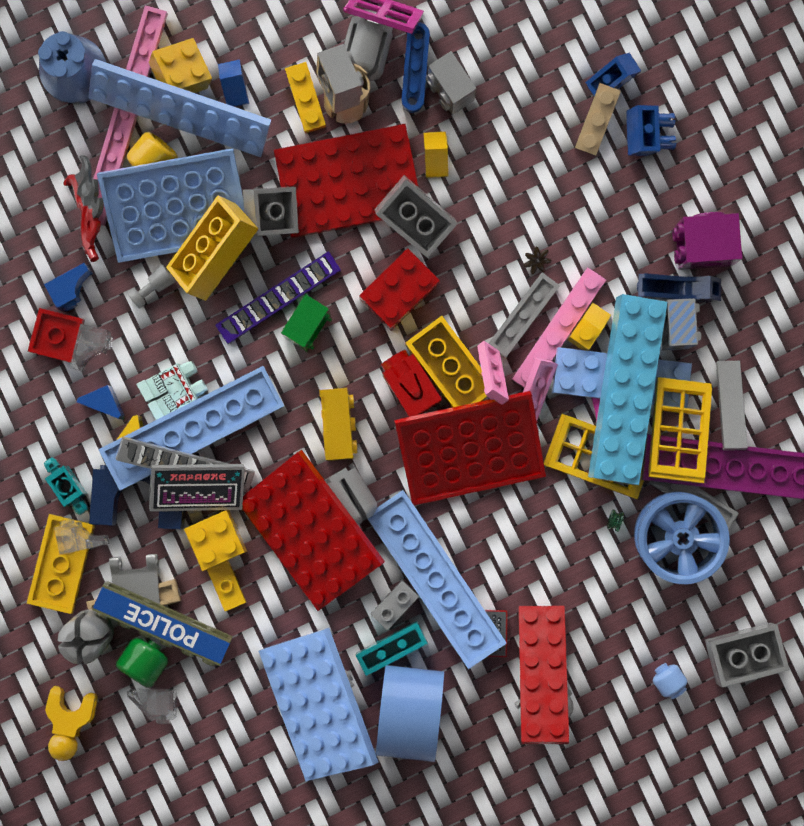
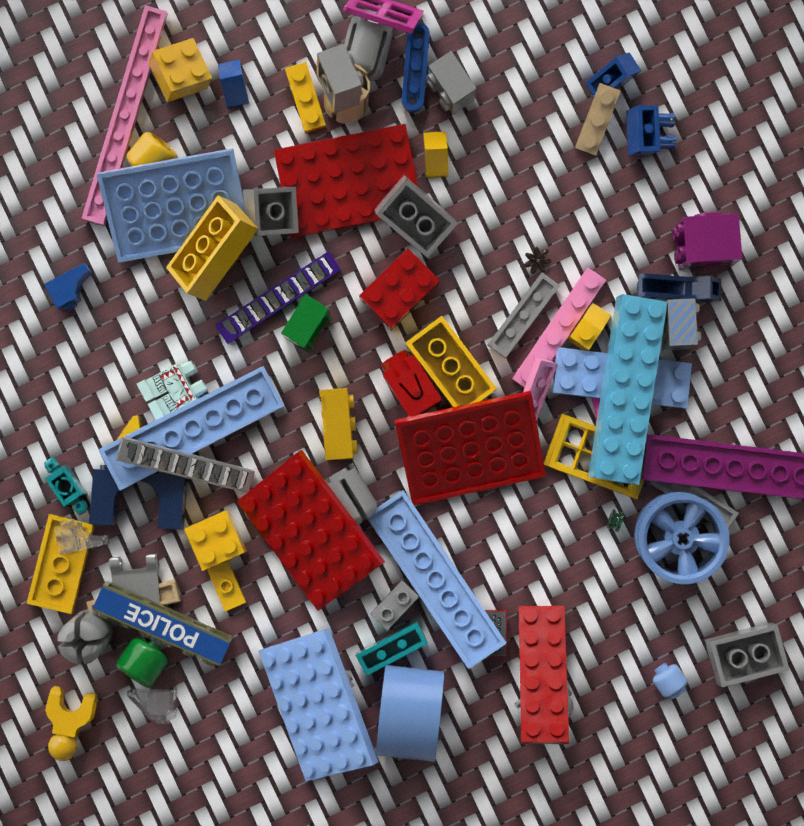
red plate [28,308,85,363] -> none
medium blue cone [38,31,107,103] -> none
piece [63,155,104,262] -> none
clear arch [70,324,113,372] -> none
blue slope [76,385,125,420] -> none
light blue plate [88,59,271,157] -> none
light grey piece [127,264,176,309] -> none
tile [149,464,245,511] -> none
bright pink plate [477,341,509,405] -> none
yellow piece [648,377,712,483] -> none
light grey tile [716,361,748,450] -> none

